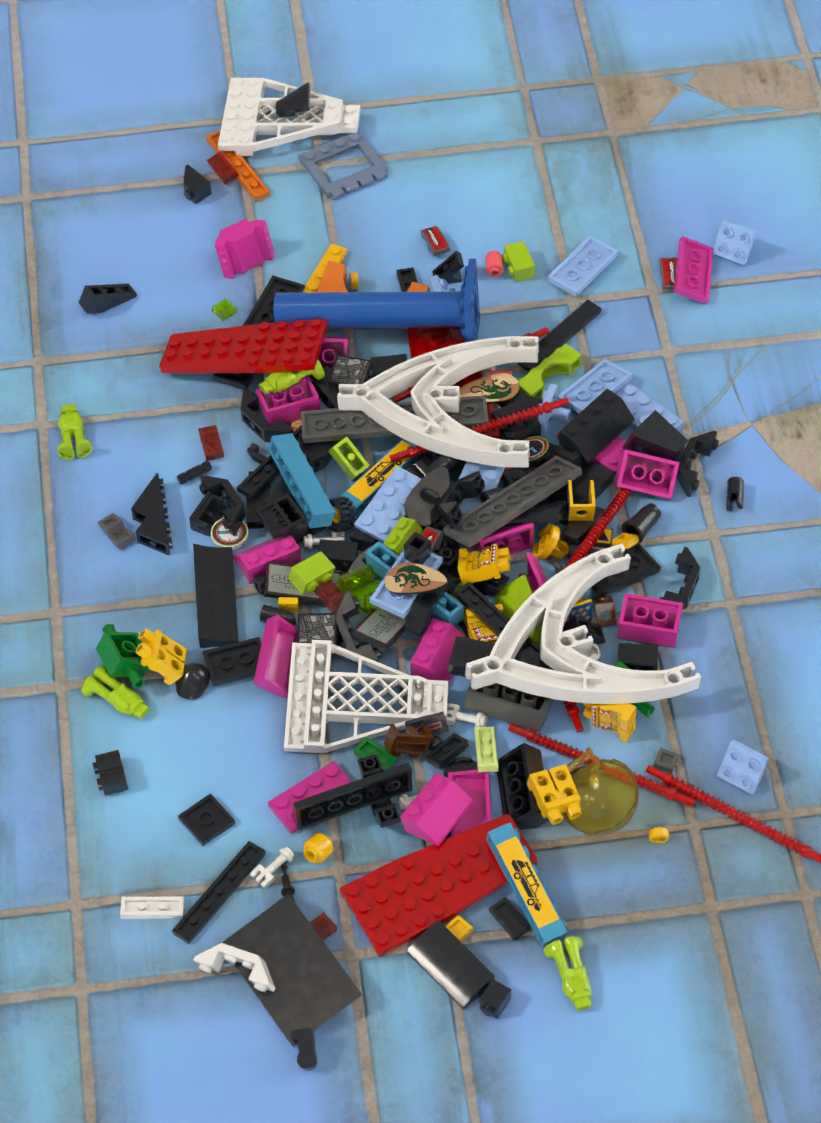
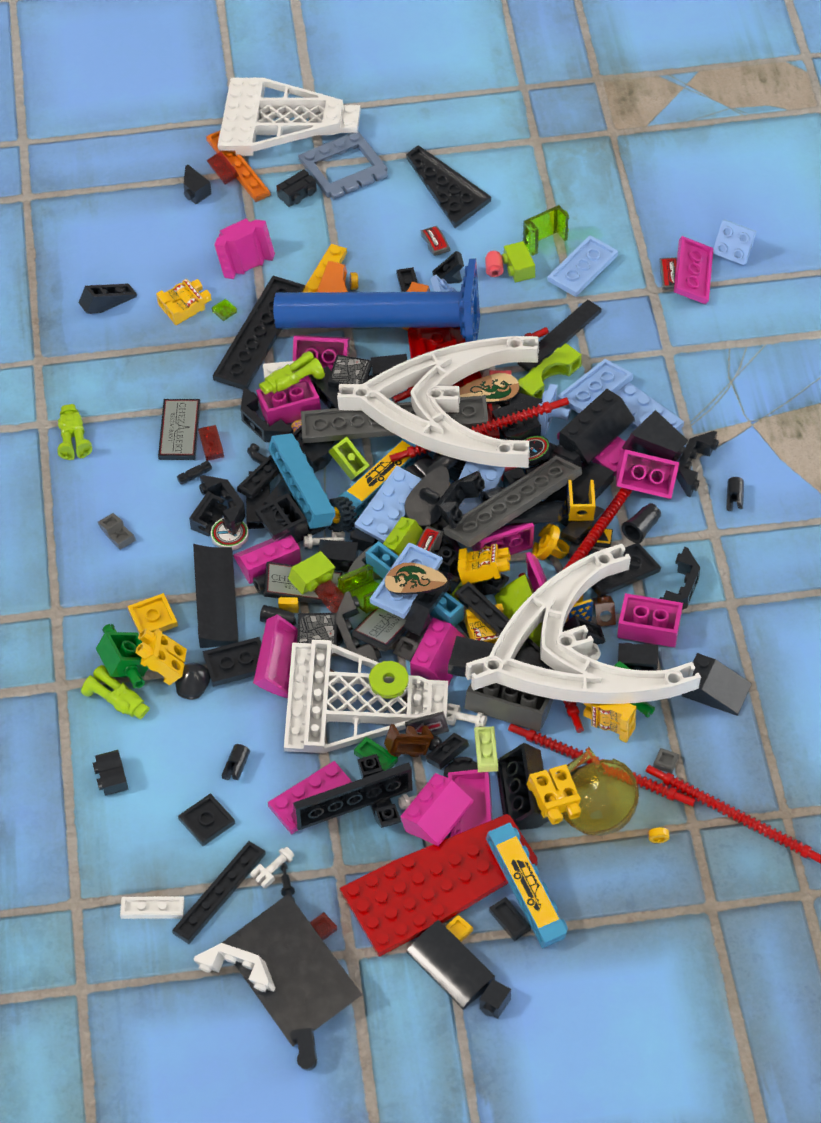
black slope [131,473,173,556] -> none
red wing [159,319,329,373] -> none
black slope [276,83,311,118] -> none
yellow head [303,833,334,864] -> none
black brick [404,532,432,565] -> none
lime piece [543,937,592,1011] -> none
yellow tile [612,533,639,549] -> none
light blue plate [717,739,769,795] -> none
none -> yellow plate [127,593,178,633]
none -> yellow hips [156,279,211,326]
none -> light grey tile [158,399,201,460]
none -> black hinge [222,744,250,780]
none -> black brick [276,169,317,207]
none -> lime tile [369,661,409,699]
none -> dark grey slope [393,629,427,662]
none -> black wing [406,145,491,228]
none -> clear neon green panel [523,205,569,256]
none -> slope [682,653,752,716]

